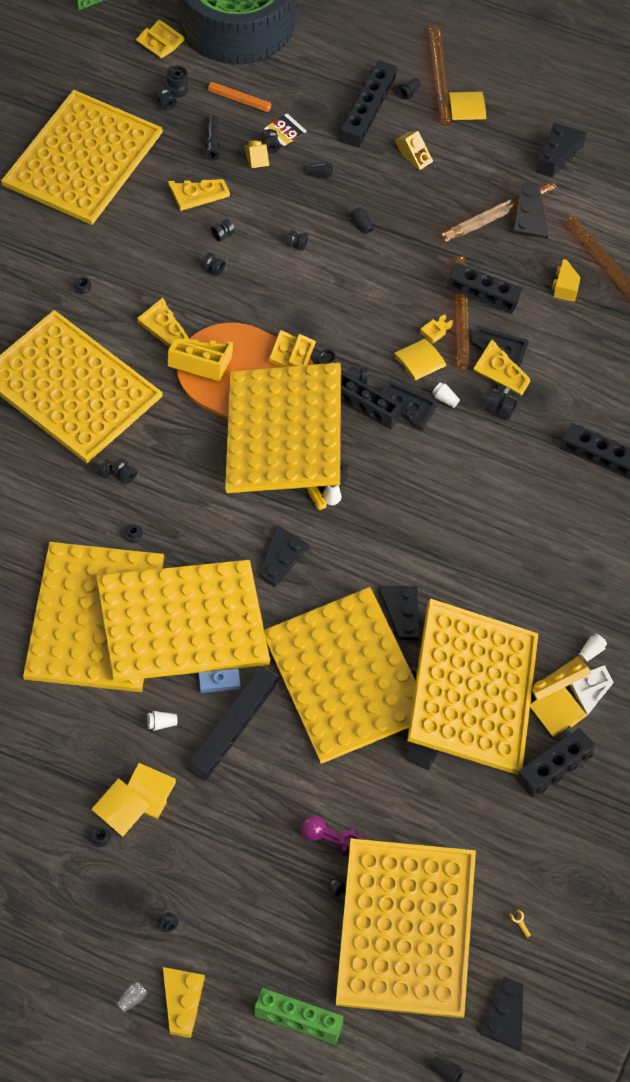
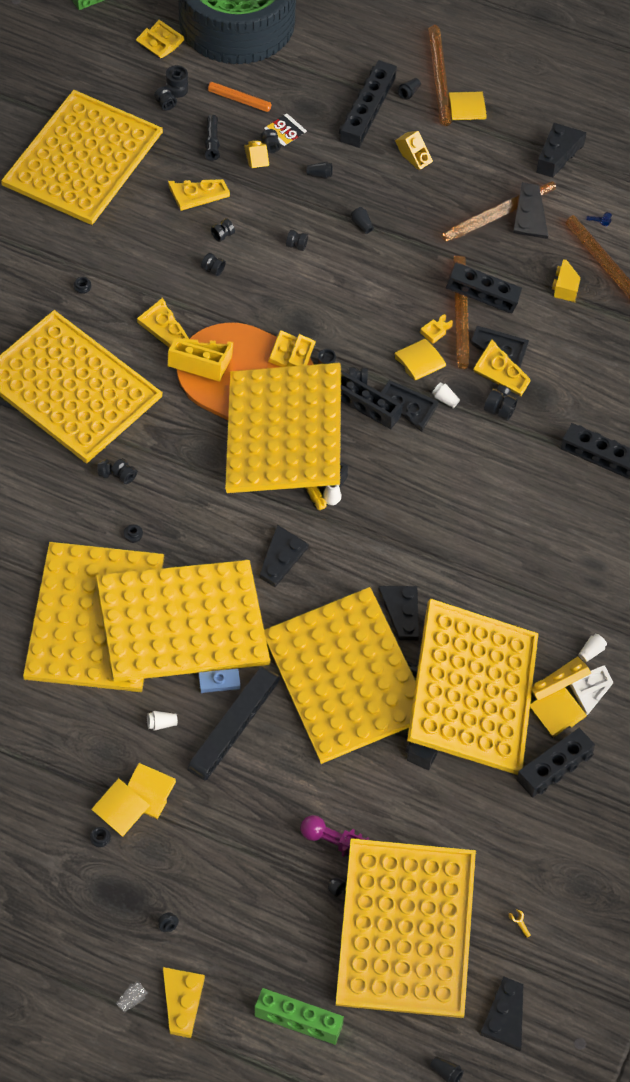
none -> clear blue hand [586,212,612,226]

